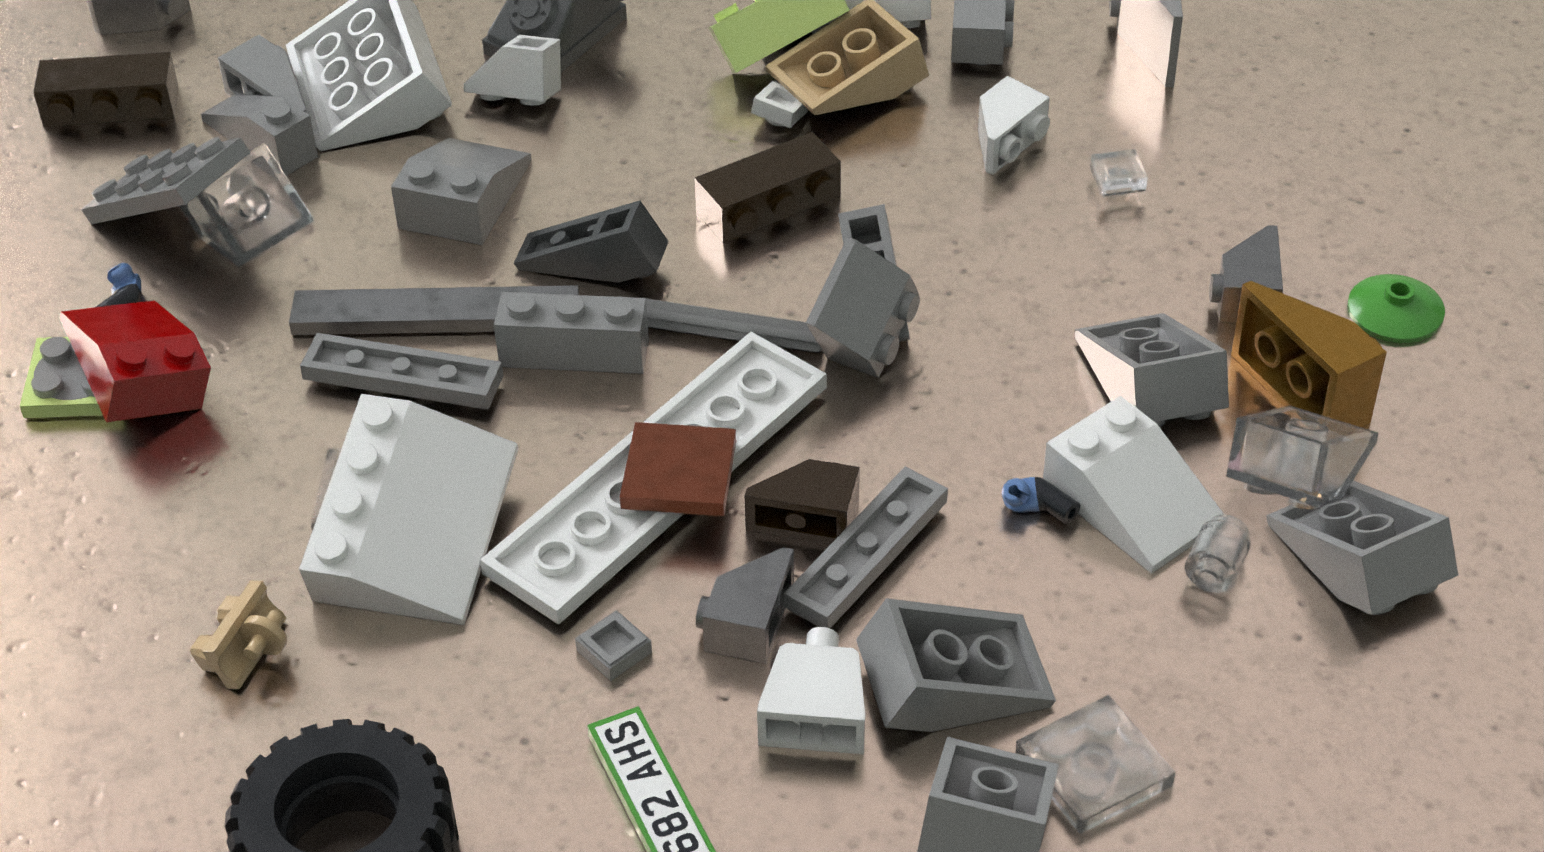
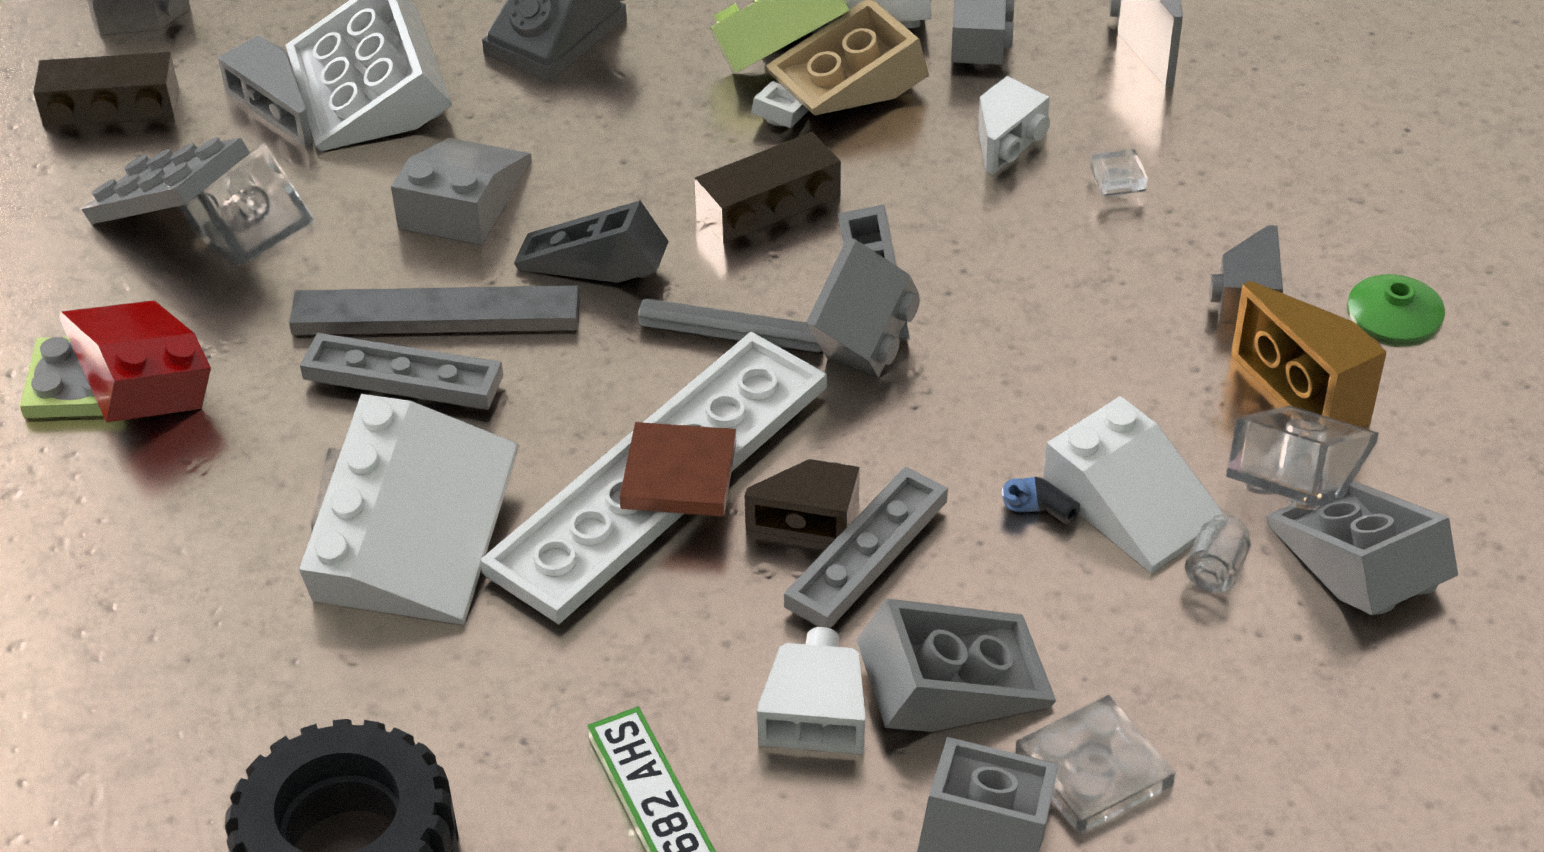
arm [95,263,141,307] -> none
tan hips [190,580,287,689] -> none
light grey slope [201,94,318,178] -> none
white slope [464,35,561,106] -> none
light grey brick [494,292,649,374] -> none
light grey tile [575,610,652,681] -> none
flat silver slope [696,547,794,664] -> none
light grey slope [1075,313,1229,427] -> none

